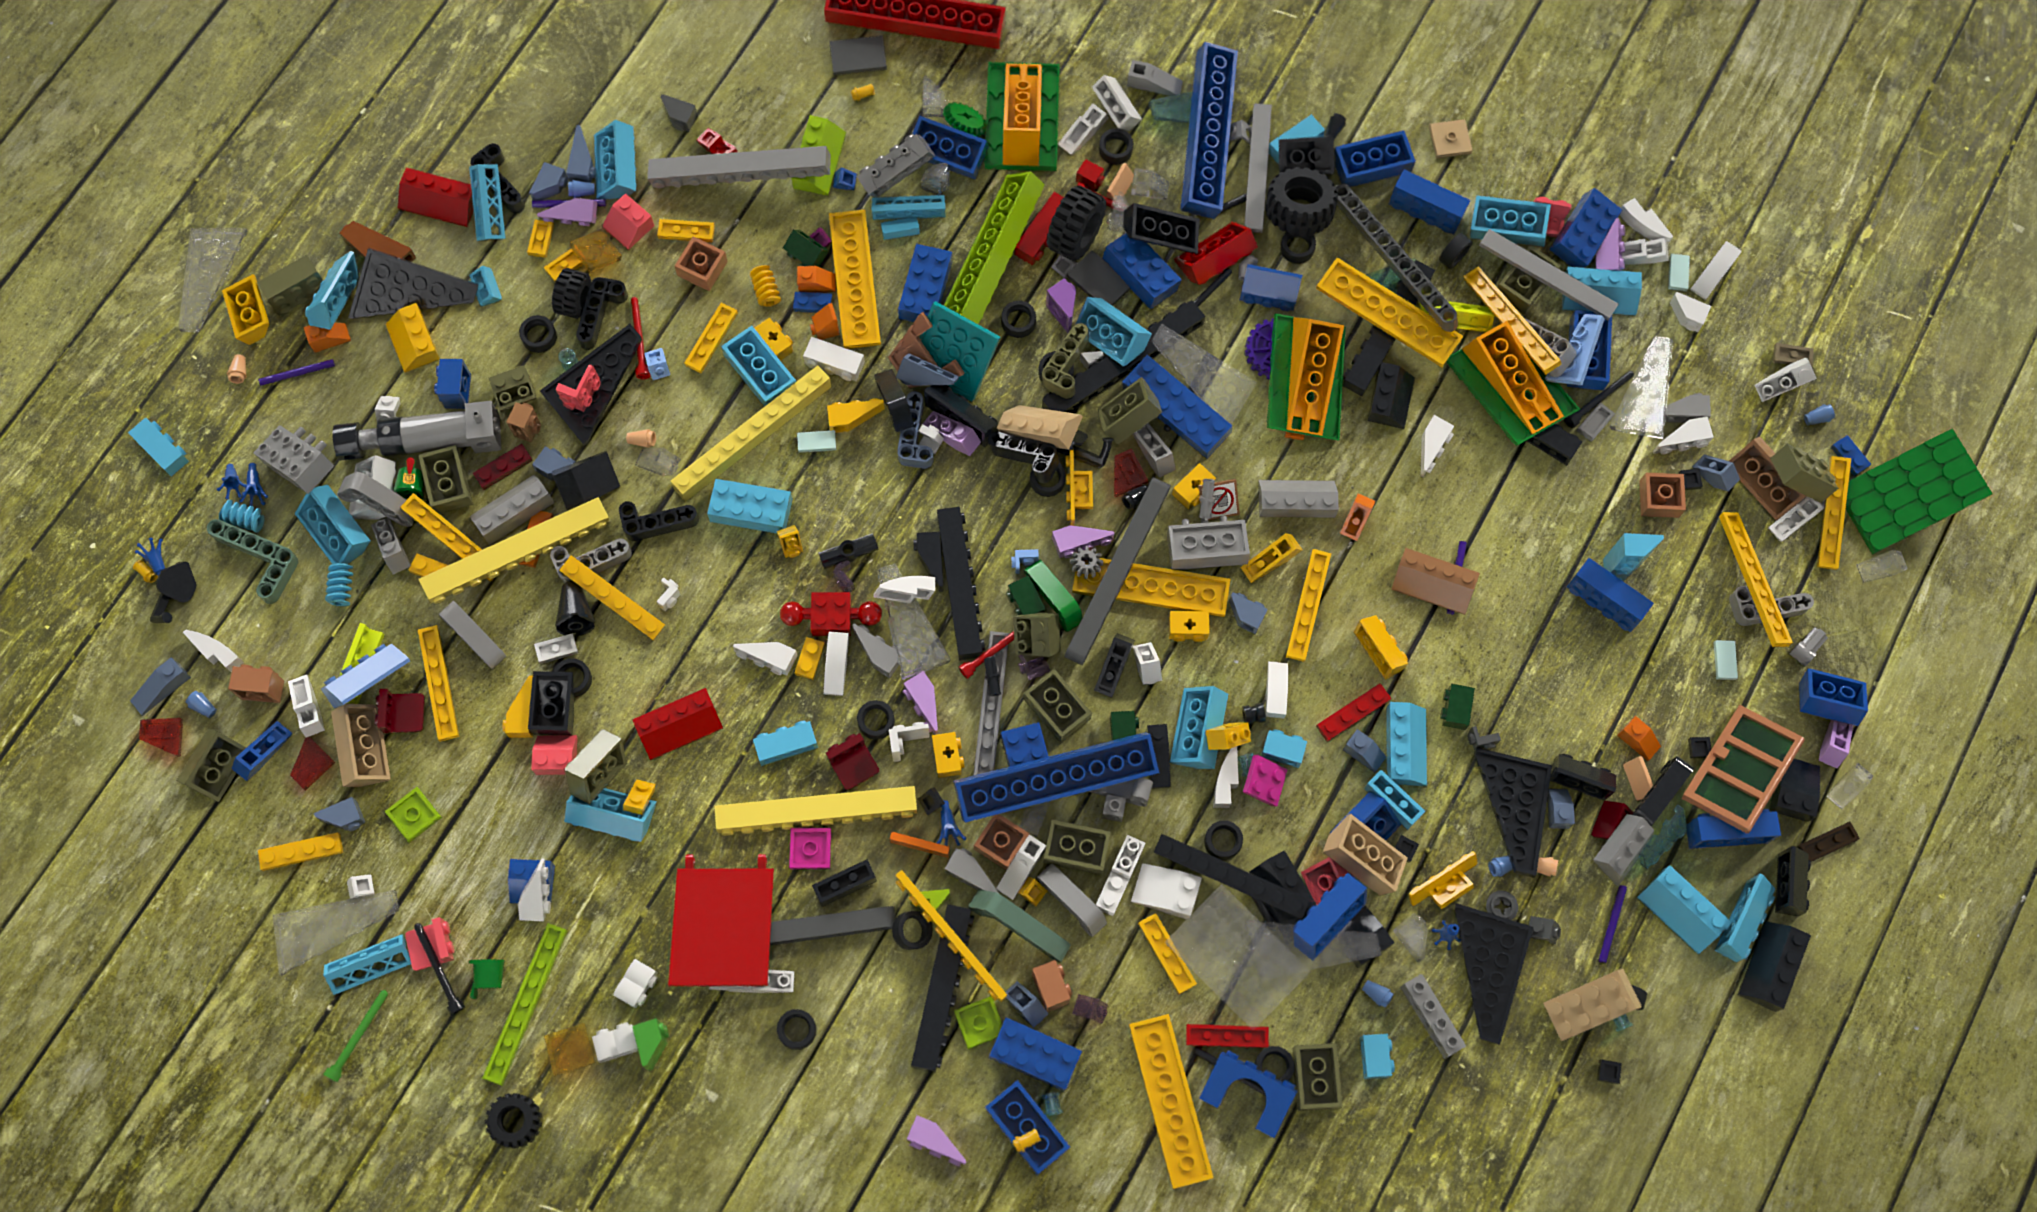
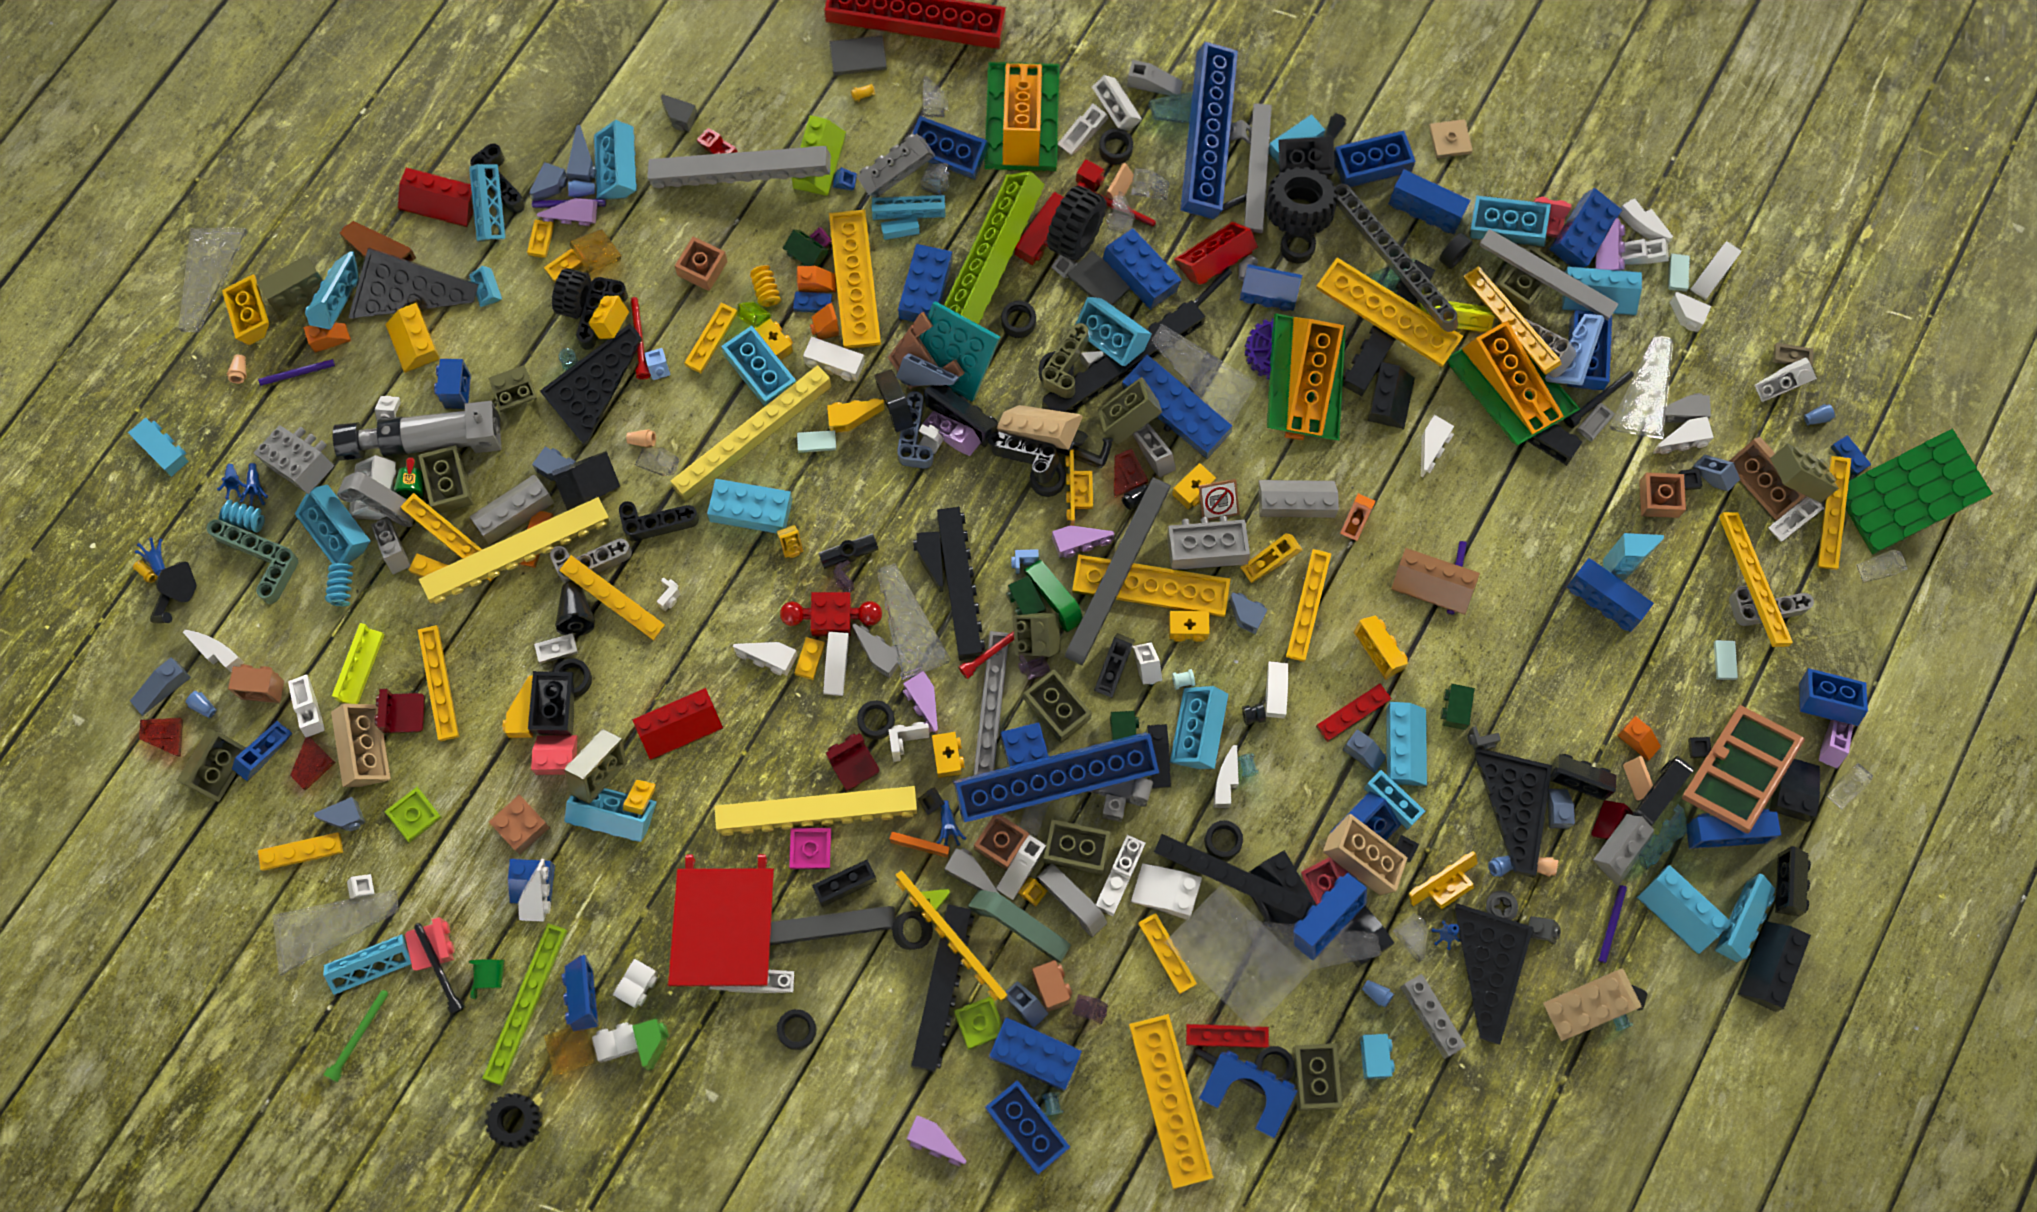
slope [321,644,410,708] -> none
light grey beam [439,601,506,669] -> none
dark red plate [473,443,533,490] -> none
medium nougat brick [507,402,541,443] -> none
black tyre [519,315,557,353] -> none
coral bracket [555,365,601,412] -> none
coral slope [602,193,654,250] -> none
yellow plate [657,219,715,243] -> none
medium azure brick [753,721,818,766] -> none
white slope [874,576,935,603] -> none
green gear [943,102,988,136] -> none
black axle [984,657,1001,696] -> none
yellow pin [1012,1128,1041,1152] -> none
medium lavender slope [1046,278,1076,333] -> none
light grey gear [1070,546,1103,579] -> none
black slope [1123,203,1199,254] -> none
light grey pin [1199,479,1215,519] -> none
yellow brick [1206,722,1251,750] -> none
dark pink plate [1243,755,1288,807] -> none
medium azure brick [1261,729,1307,768] -> none
black plate [1597,1059,1622,1085] -> none
light grey piece [1789,627,1828,667] -> none
dark brown tile [1796,821,1860,862] -> none
none -> nougat brick [489,795,550,855]
none -> blue slope [562,955,598,1031]
none -> yellow brick [588,296,629,339]
none -> clear neon green slope [737,301,771,329]
none -> light aqua bush [1172,669,1195,690]

